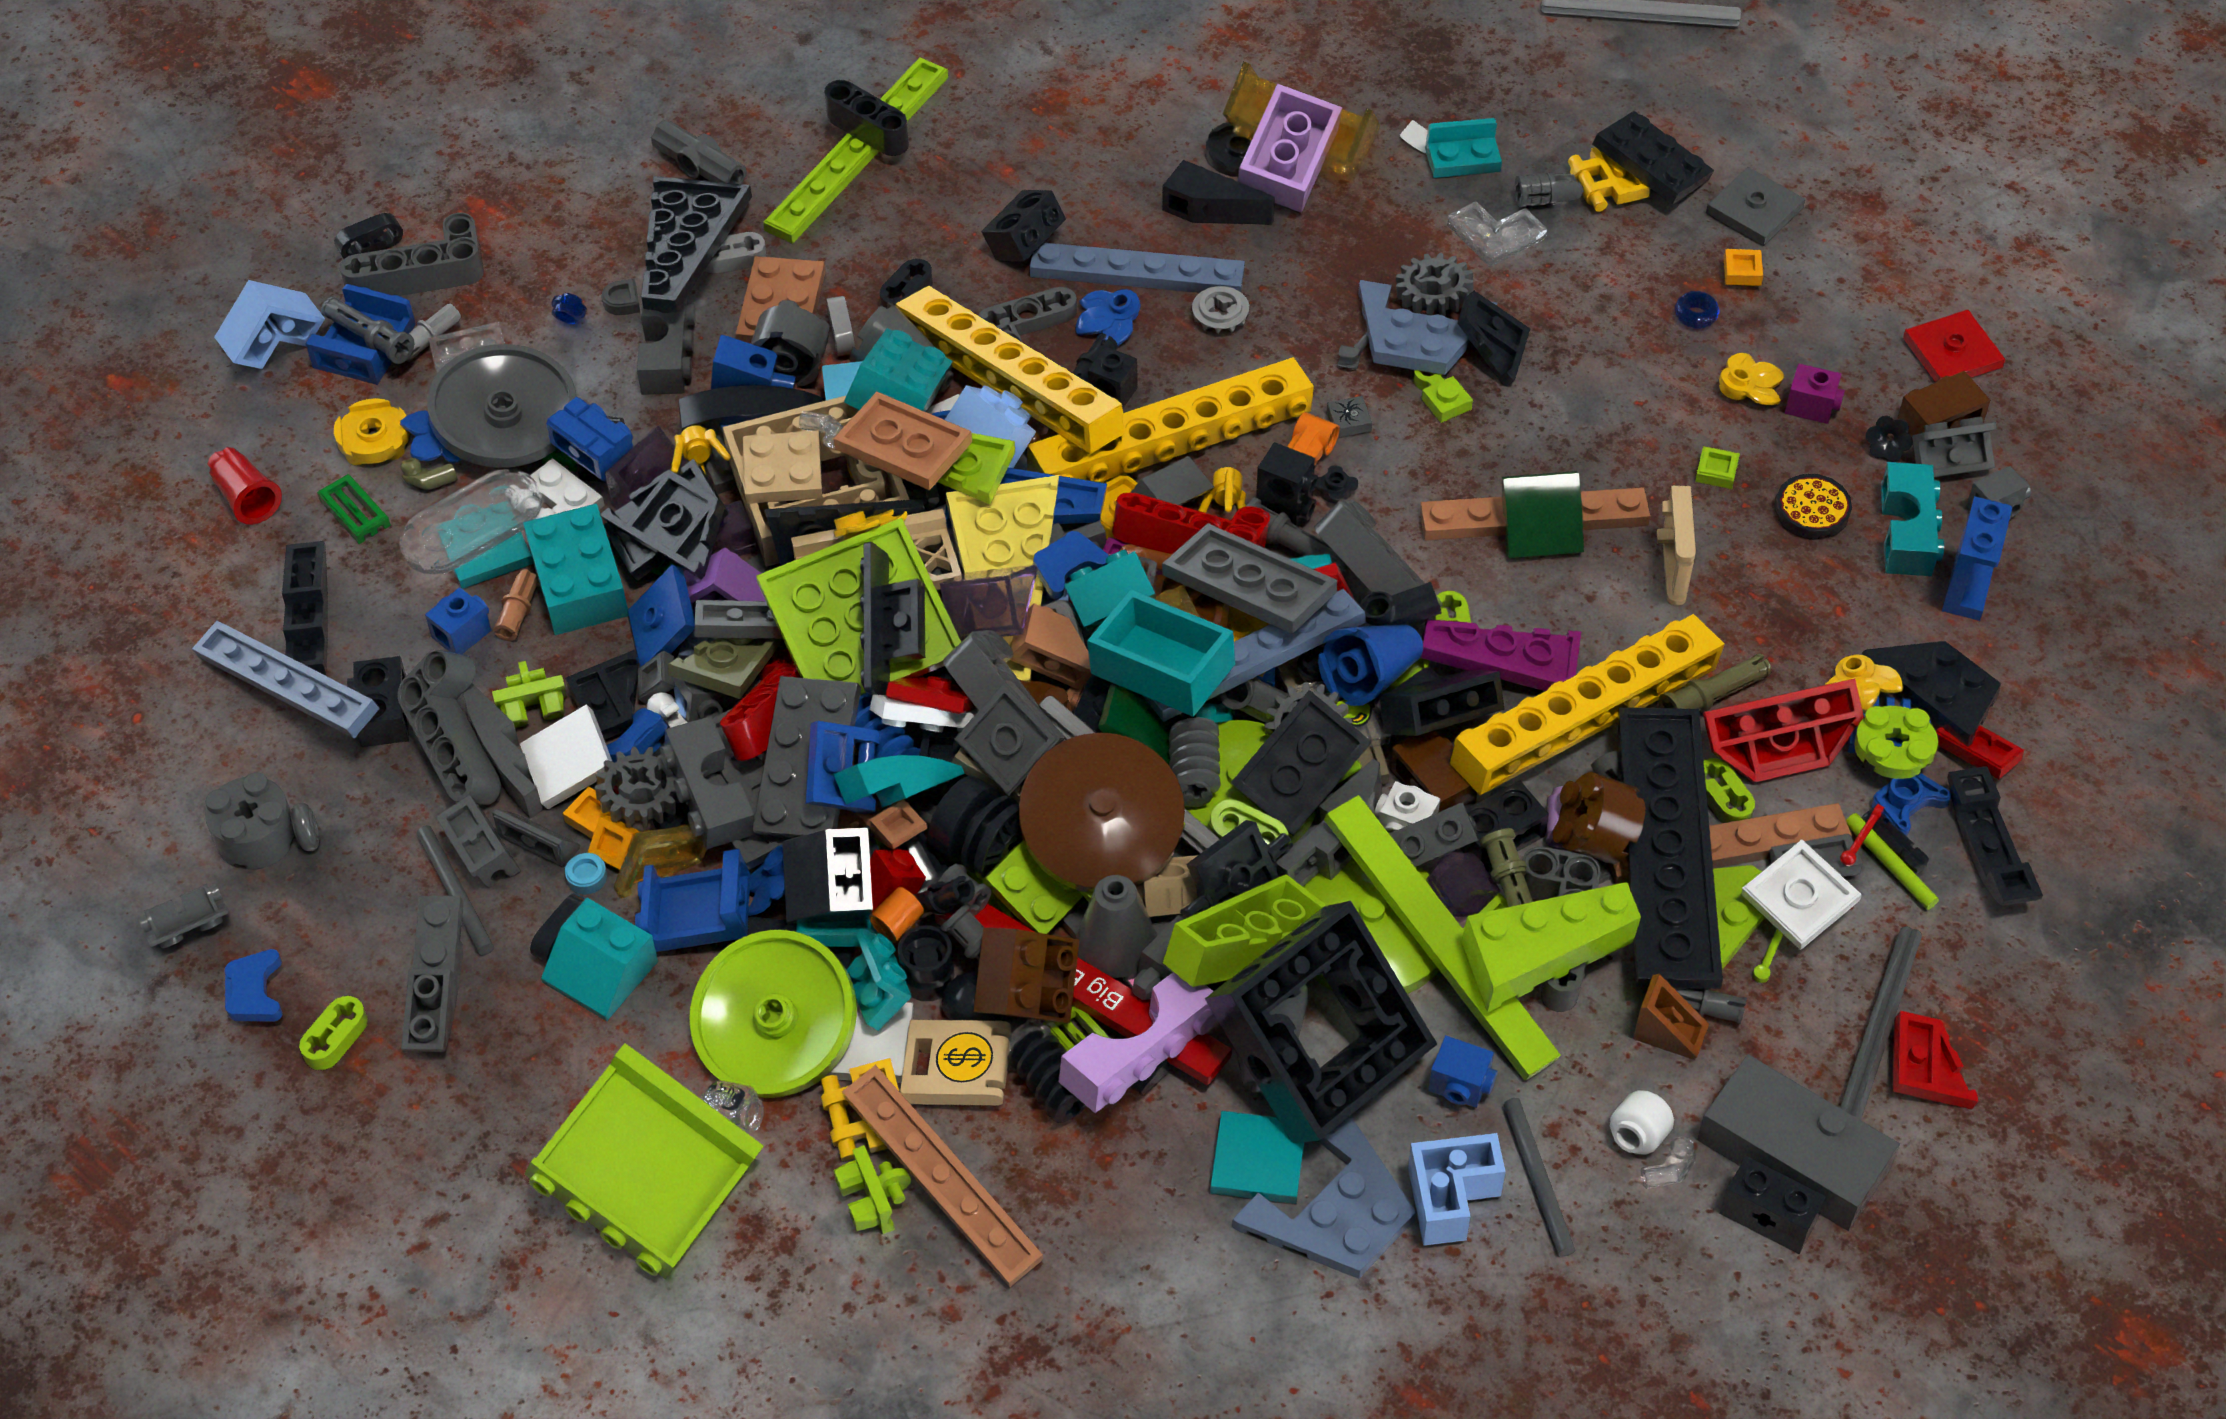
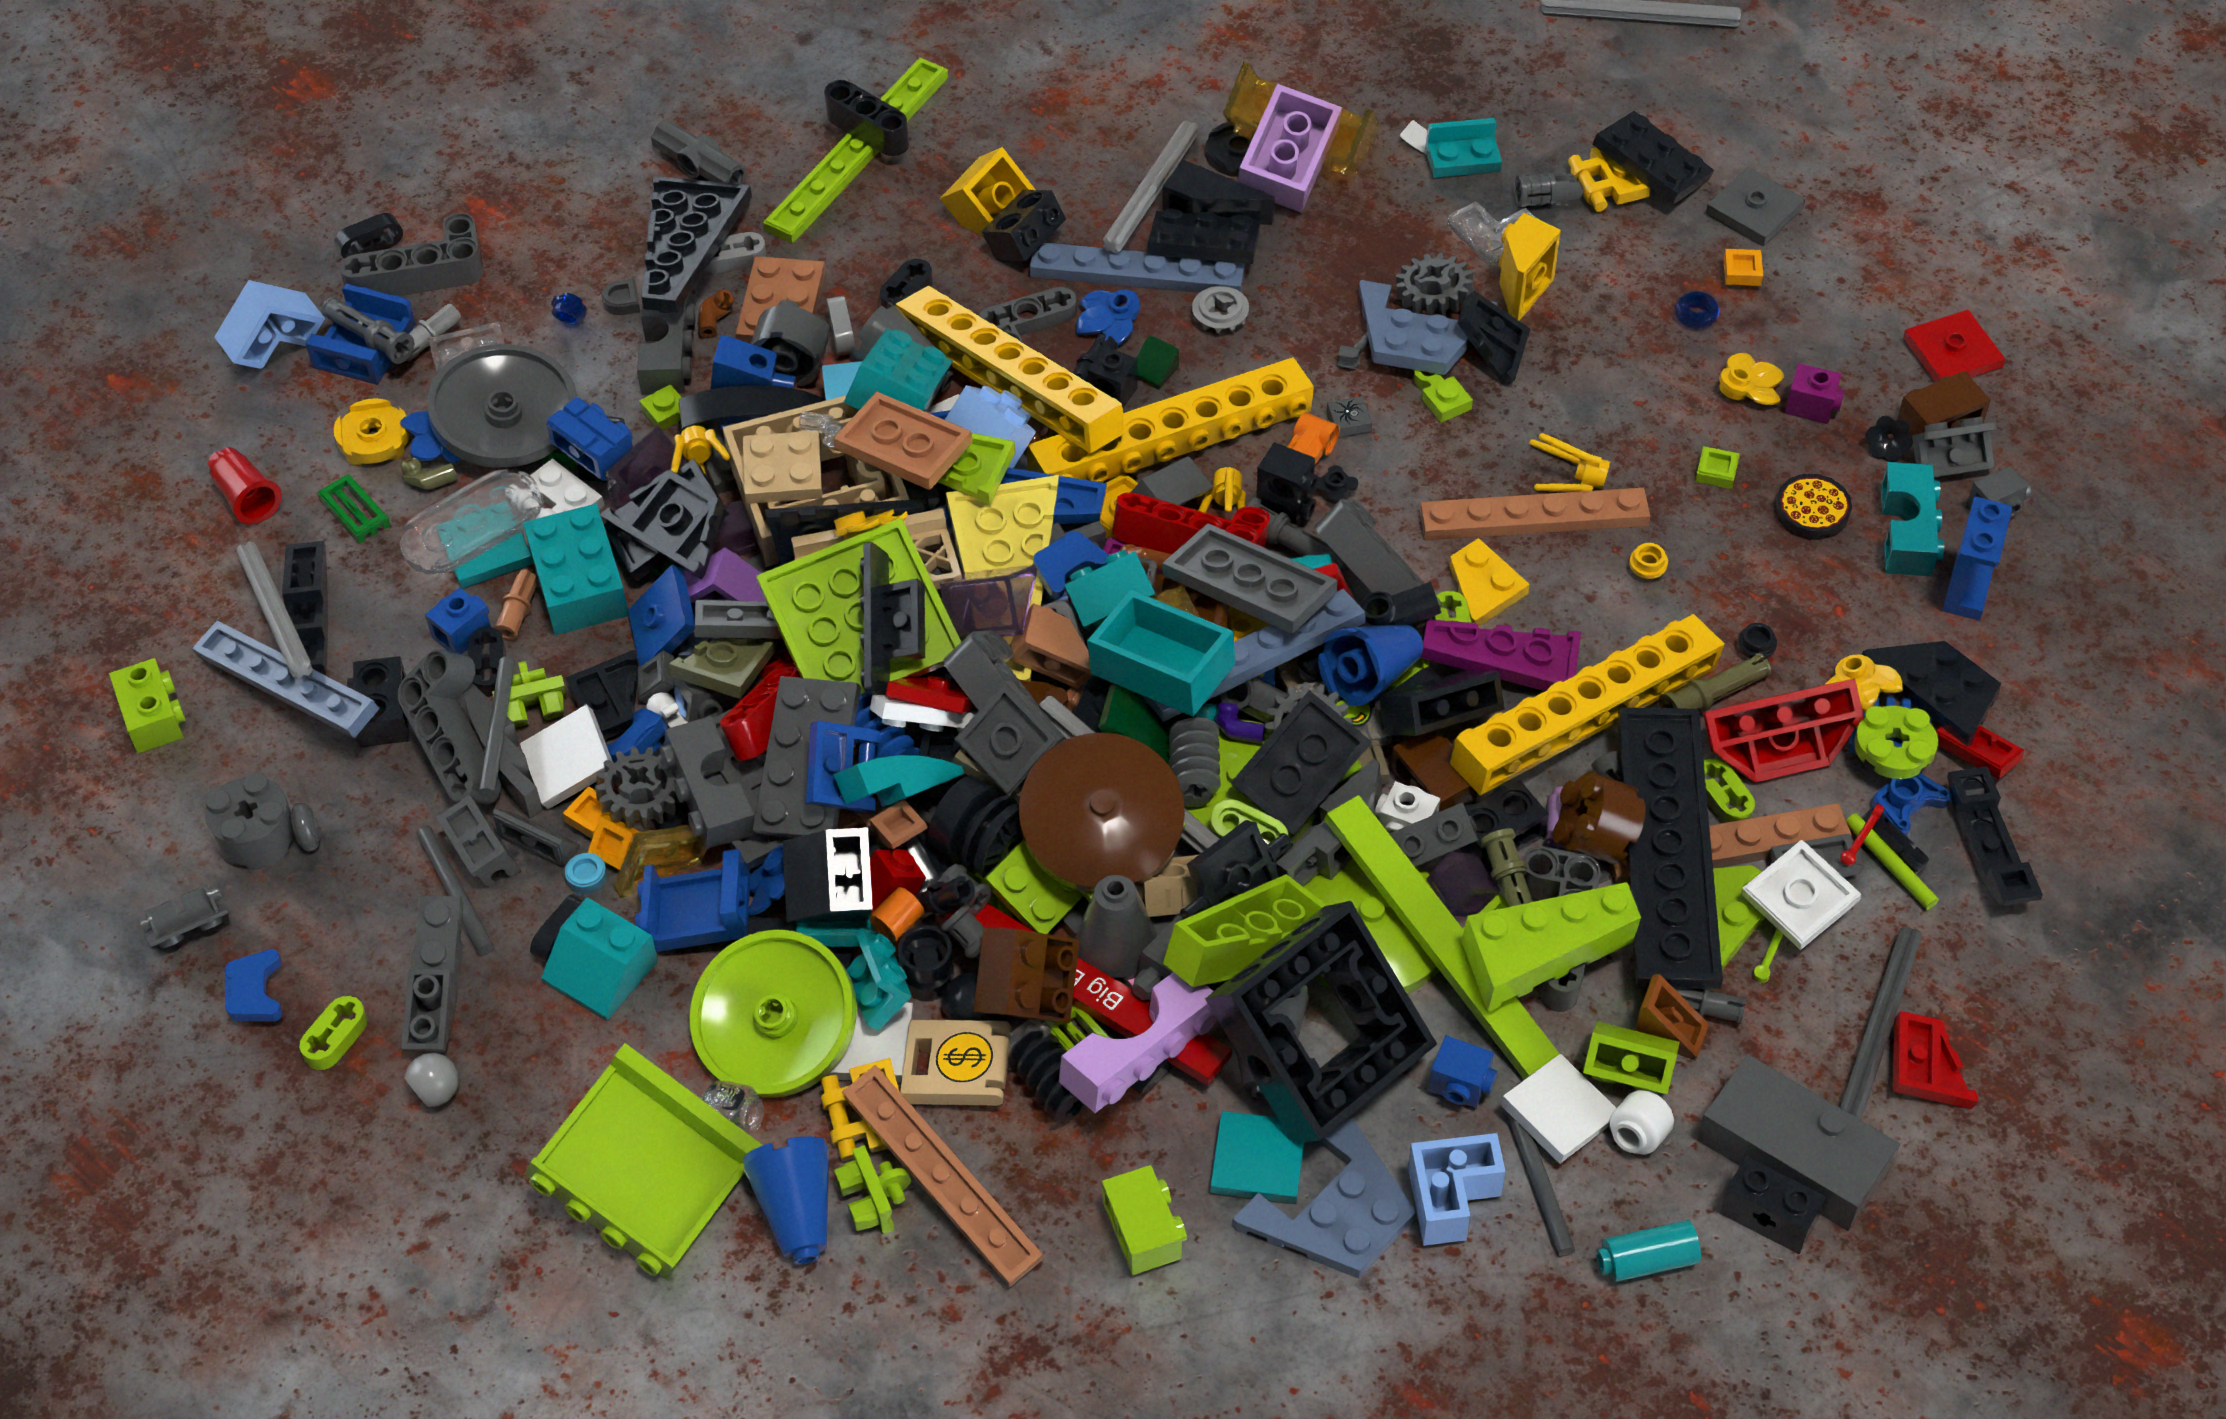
dark green slope [1502,471,1584,558] -> none
clear arm [1641,1137,1696,1189] -> none
tan container [1657,486,1696,606] -> none
none -> lime brick [109,658,186,754]
none -> light grey axle [236,541,313,679]
none -> light grey piece [404,1053,459,1107]
none -> black beam [468,627,506,697]
none -> dark grey bar [479,657,515,797]
none -> lime plate [639,384,682,432]
none -> dark orange arm [698,289,734,338]
none -> blue cone [743,1136,829,1264]
none -> yellow slope [940,147,1036,237]
none -> lime brick [1102,1165,1187,1275]
none -> light grey axle [1103,120,1198,253]
none -> dark green slope [1136,335,1179,389]
none -> black plate [1147,209,1261,264]
none -> dark purple arm [1214,702,1265,744]
none -> yellow wing [1449,538,1530,627]
none -> yellow slope [1498,213,1561,321]
none -> white tile [1499,1054,1617,1164]
none -> yellow plant [1529,433,1611,492]
none -> lime brick [1583,1021,1680,1095]
none -> teal brick [1596,1220,1701,1282]
none -> yellow plate [1629,543,1668,579]
none -> black plate [1737,623,1777,659]

